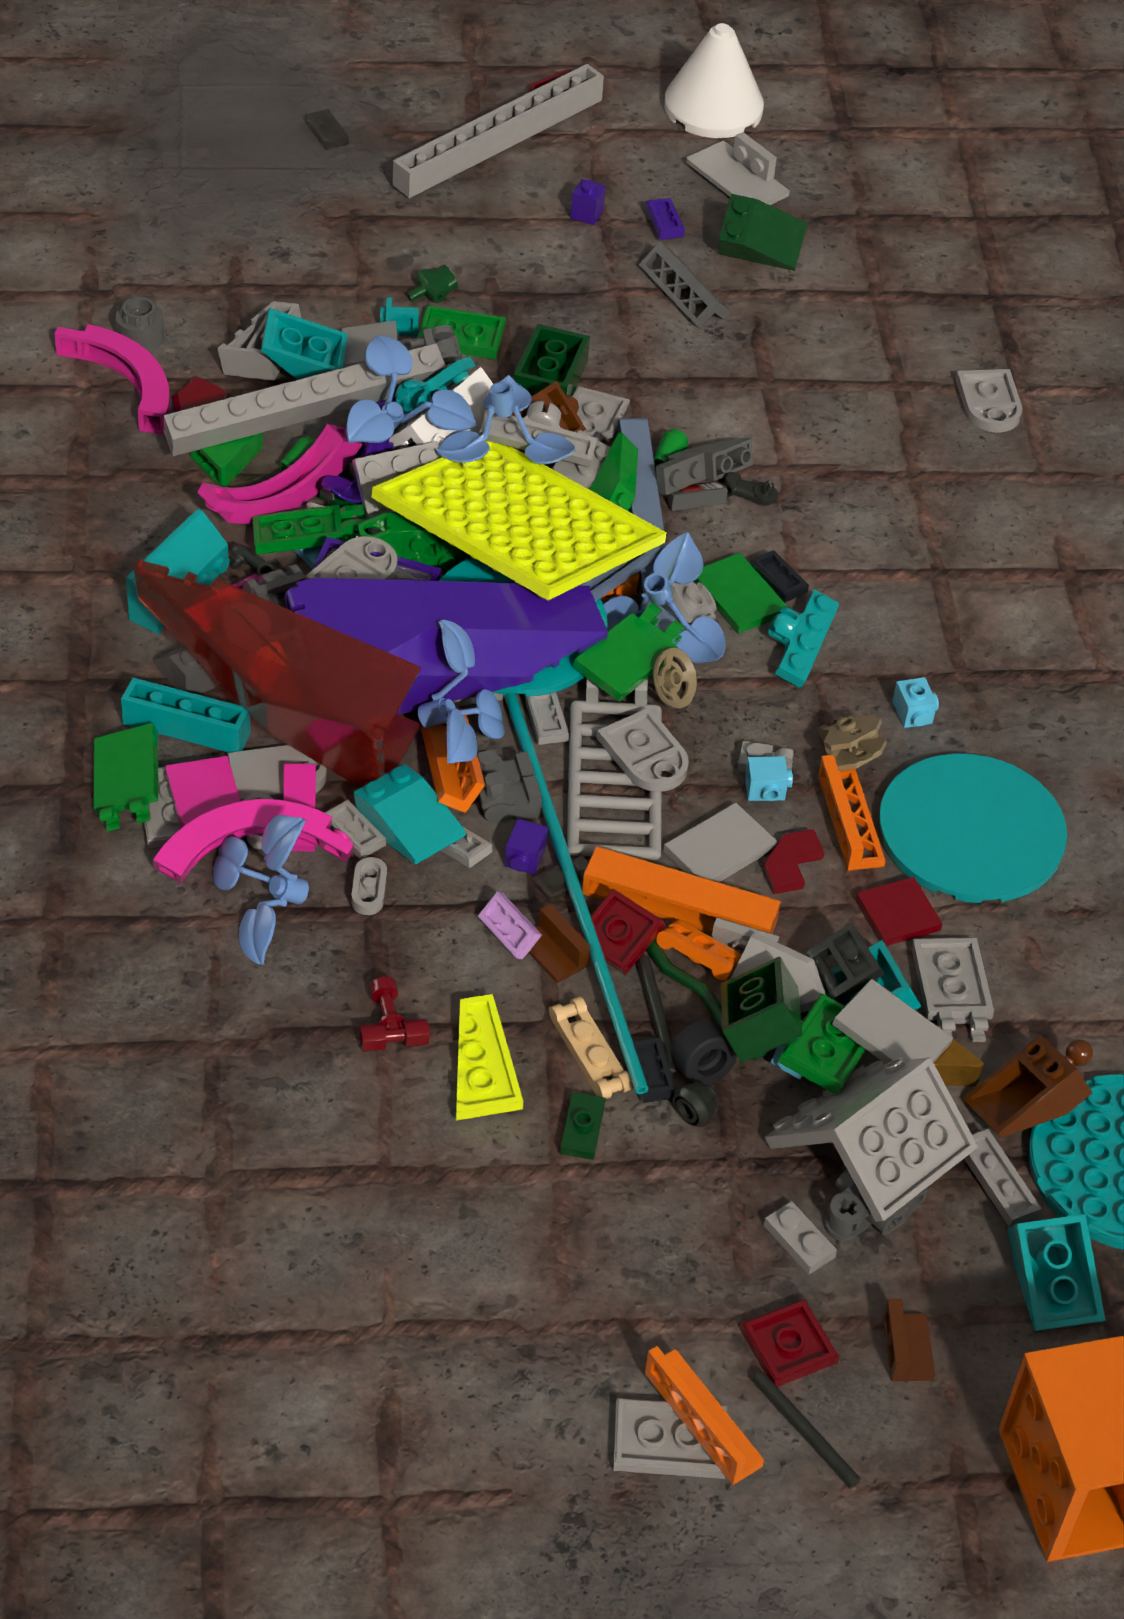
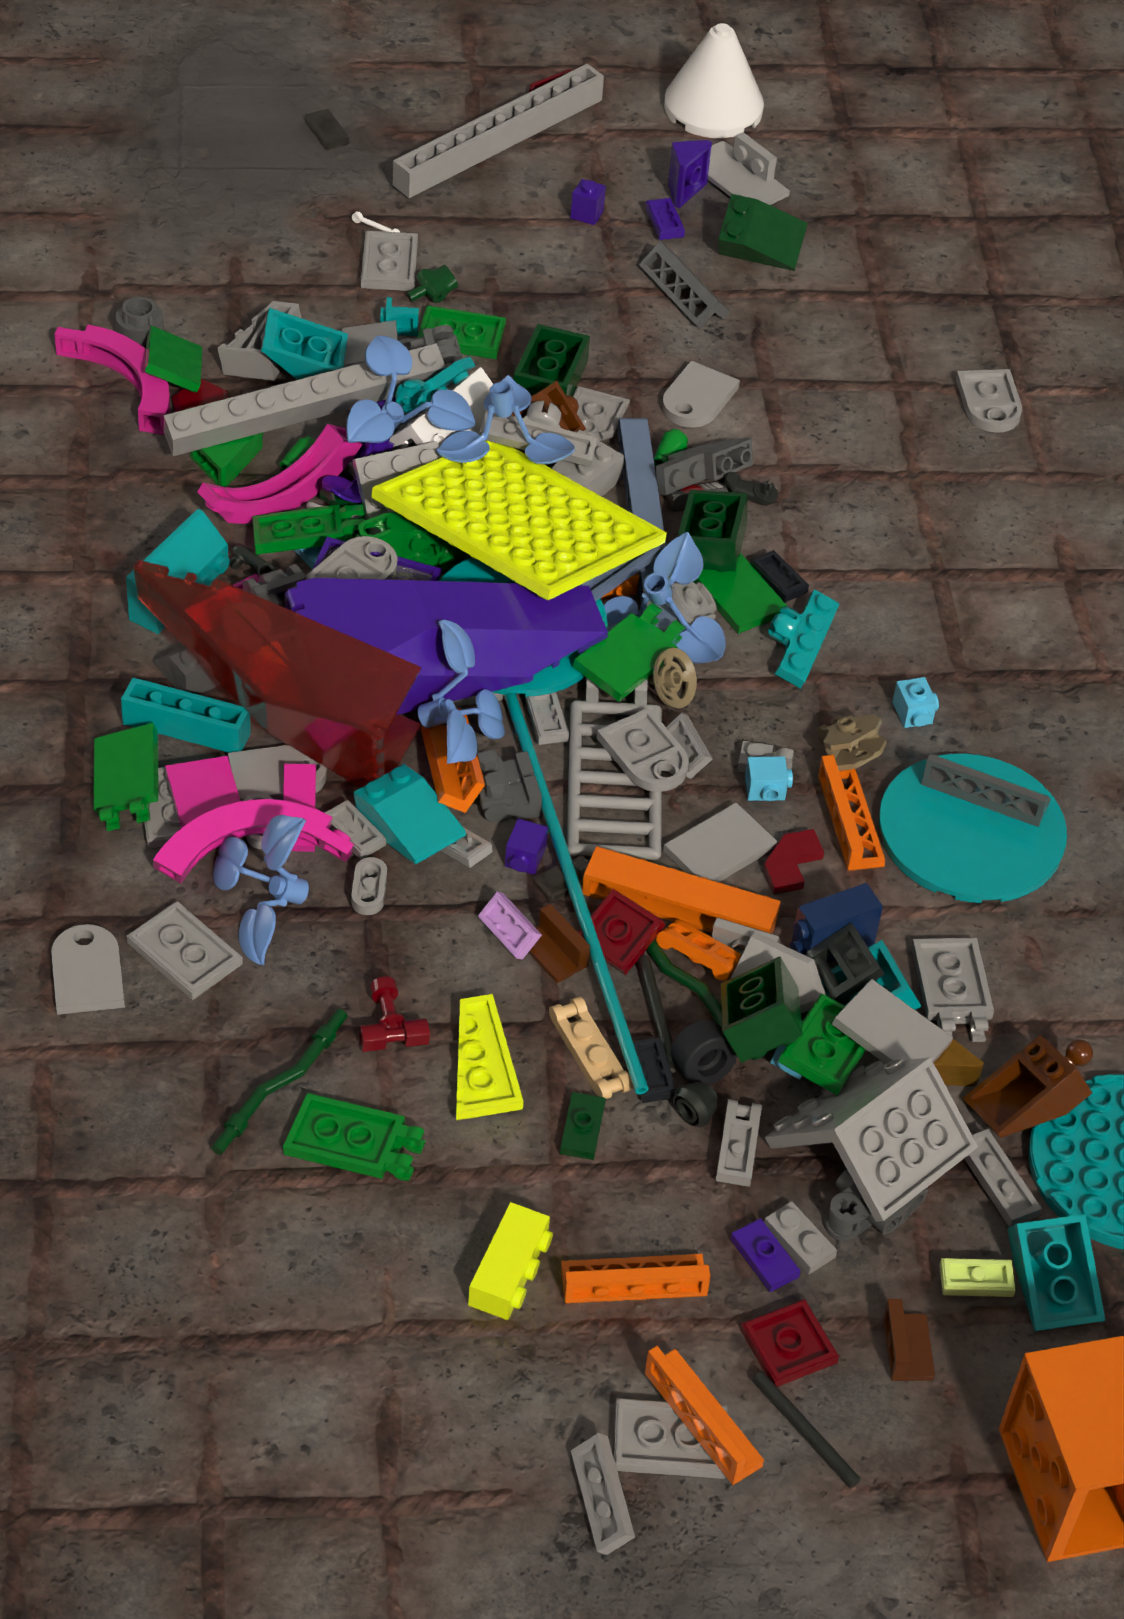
green slope [589,433,638,511] -> none
dark red tile [855,877,943,946] -> none
none -> light grey tile [51,924,125,1015]
none -> light grey tile [127,901,243,1000]
none -> green tile [144,325,202,392]
none -> dark green bar [211,1009,348,1155]
none -> green tile [283,1093,425,1181]
none -> white hinge [352,211,400,232]
none -> light grey tile [361,231,418,291]
none -> neon yellow brick [468,1202,553,1320]
none -> orange fence [561,1254,710,1303]
none -> light grey plate [571,1433,635,1555]
none -> light grey tile [662,361,740,428]
none -> light grey plate [666,713,713,779]
none -> dark purple slope [668,140,712,209]
none -> dark green brick [677,490,748,572]
none -> light grey plate [716,1099,762,1187]
none -> dark purple plate [730,1218,801,1292]
none -> dark blue brick [790,883,883,963]
none -> dark grey fence [921,754,1051,827]
none -> yellowish green plate [939,1258,1015,1297]

